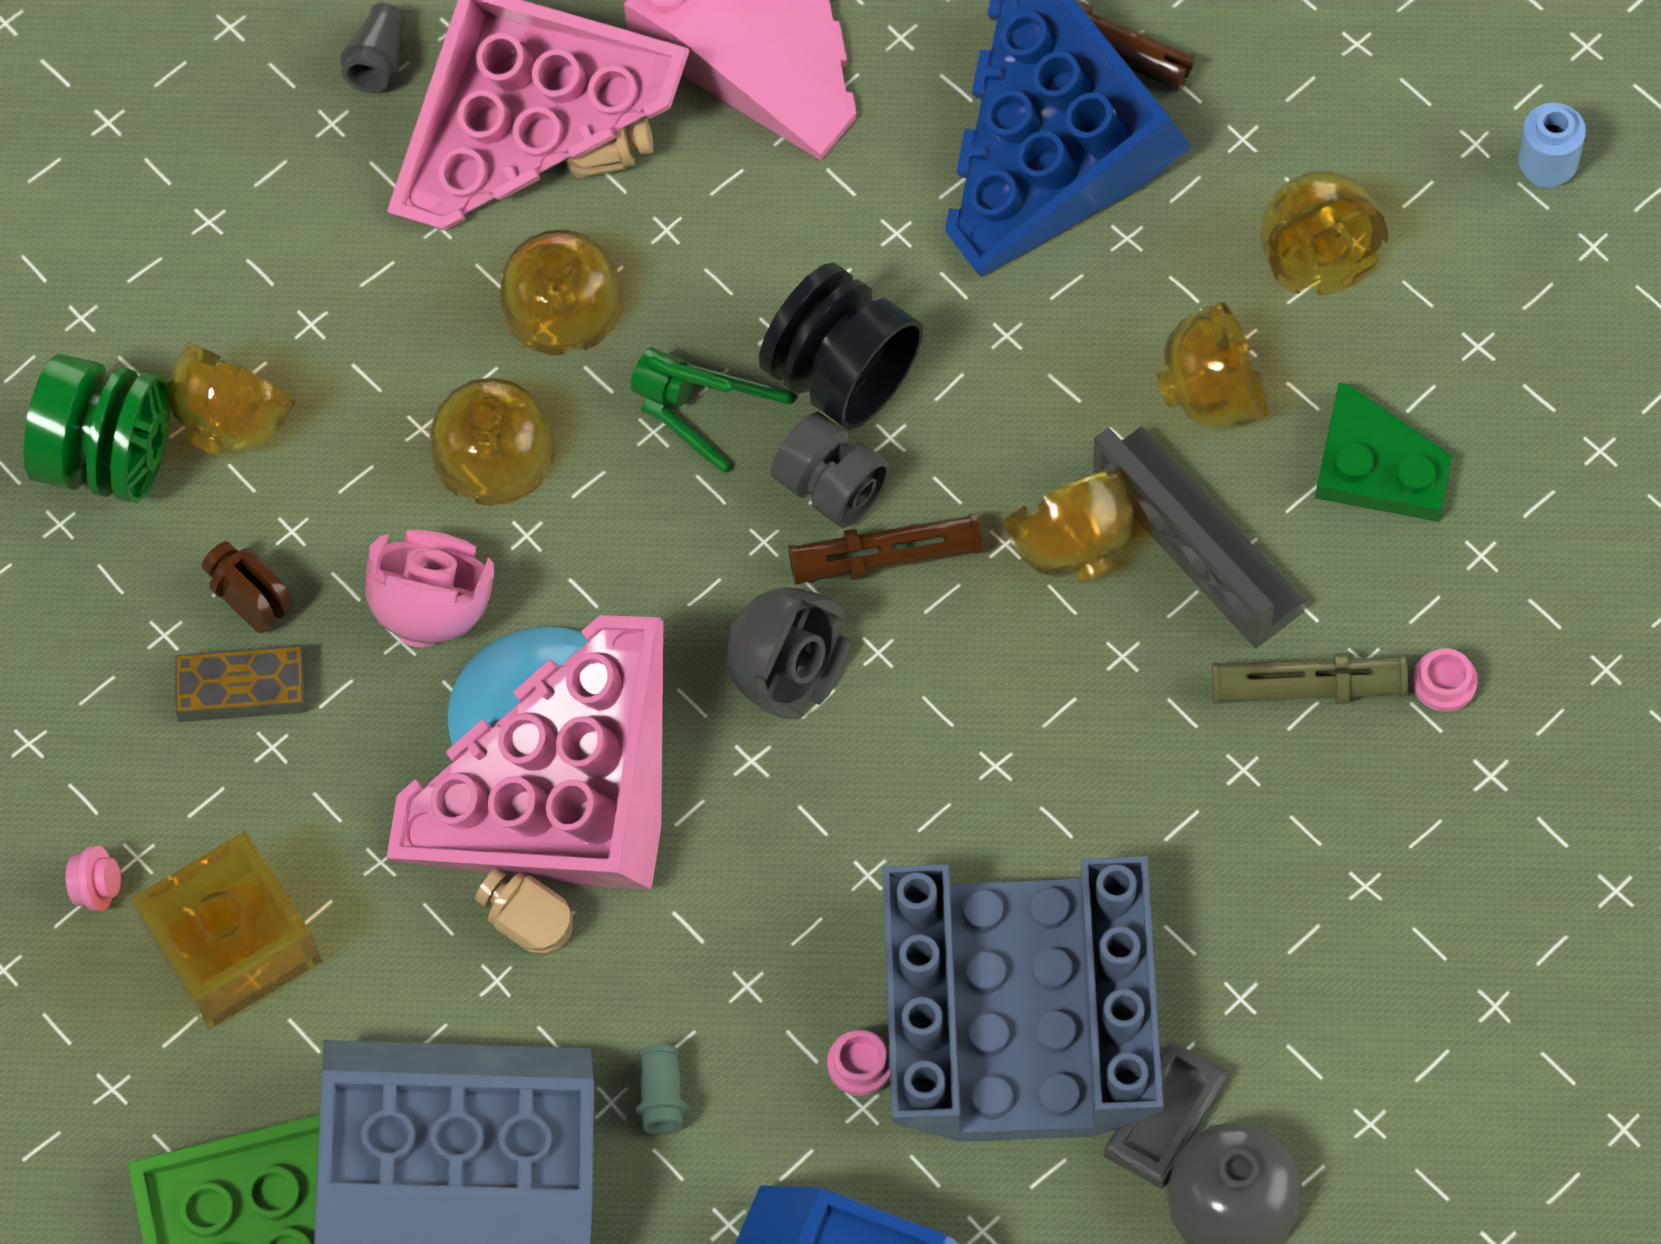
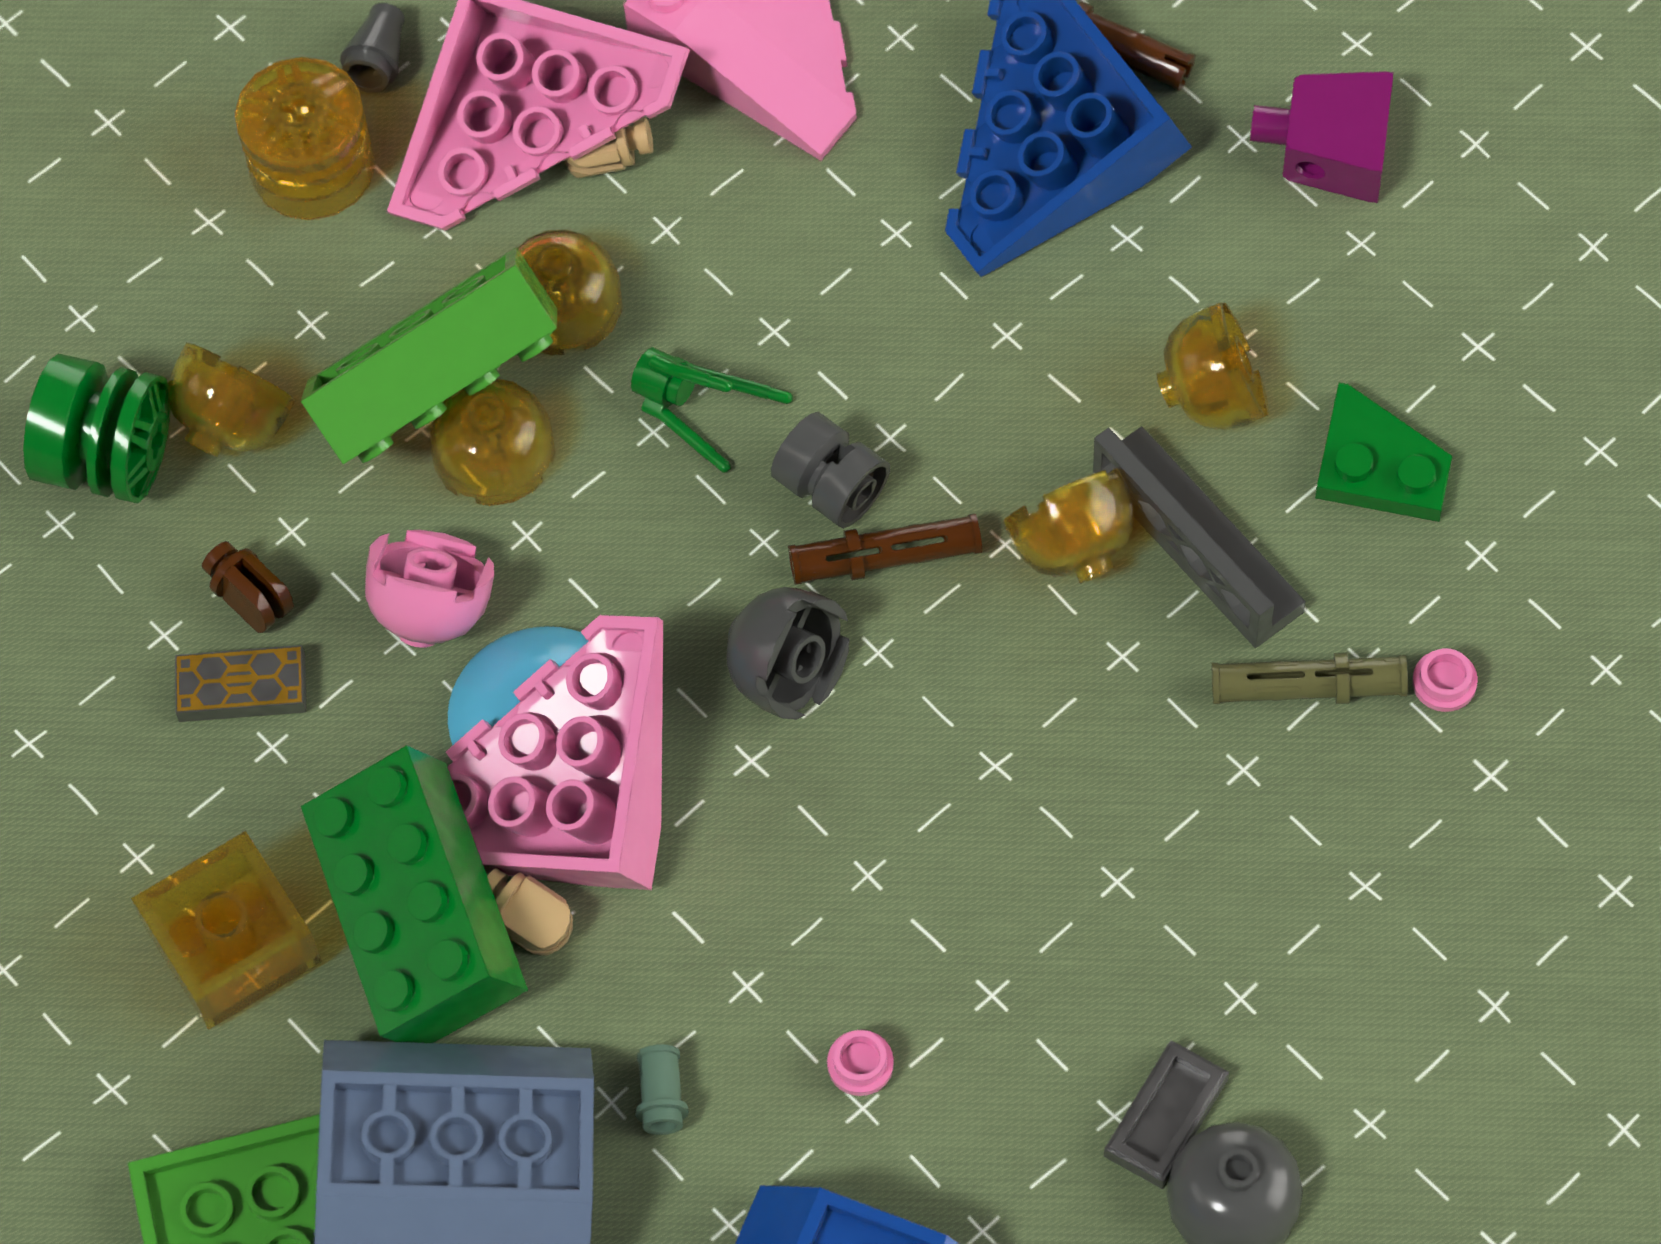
bright pink plate [65,846,121,911] -> none
black wheel [759,262,923,430] -> none
sand blue slope [883,856,1163,1142] -> none
clear yellow cylinder [1260,171,1389,295] -> none
light blue brick [1518,103,1586,188] -> none
none -> clear yellow wheel [235,57,376,220]
none -> green brick [300,745,528,1043]
none -> bright green brick [301,247,557,464]
none -> magenta torso [1250,71,1394,203]

